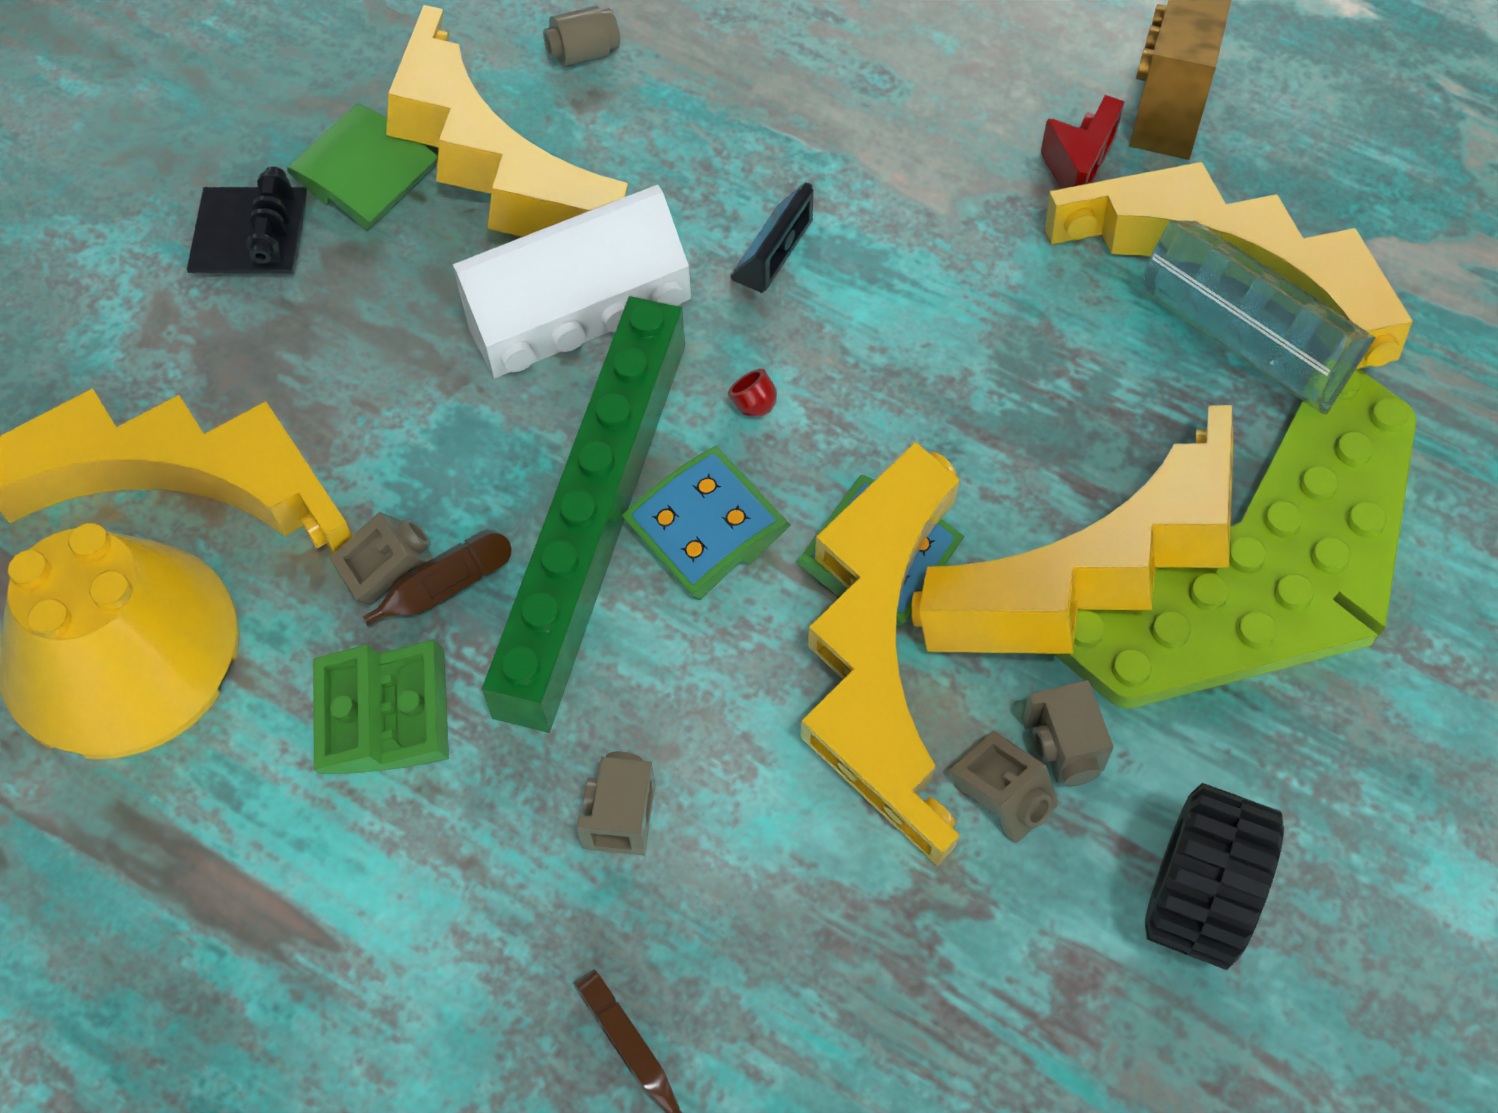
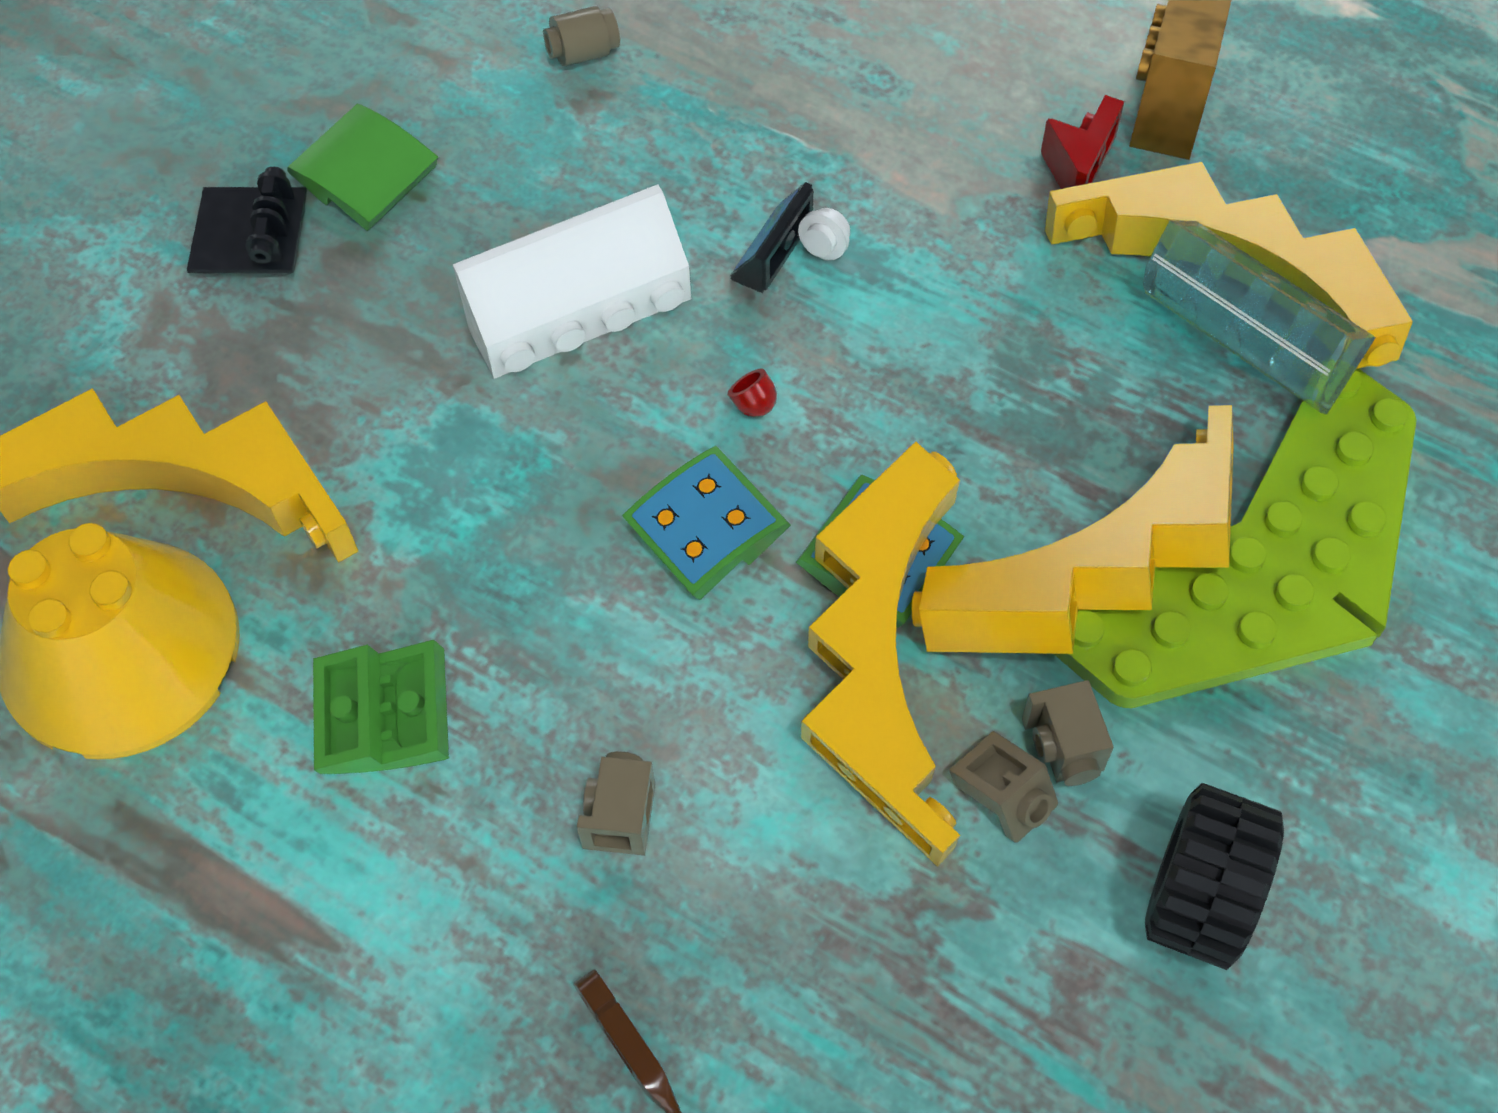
dark tan bracket [330,512,433,605] -> none
reddish brown piece [363,529,512,625] -> none
yellow arch [386,5,628,237] -> none
green brick [482,296,685,733] -> none
none -> white plate [798,208,850,260]

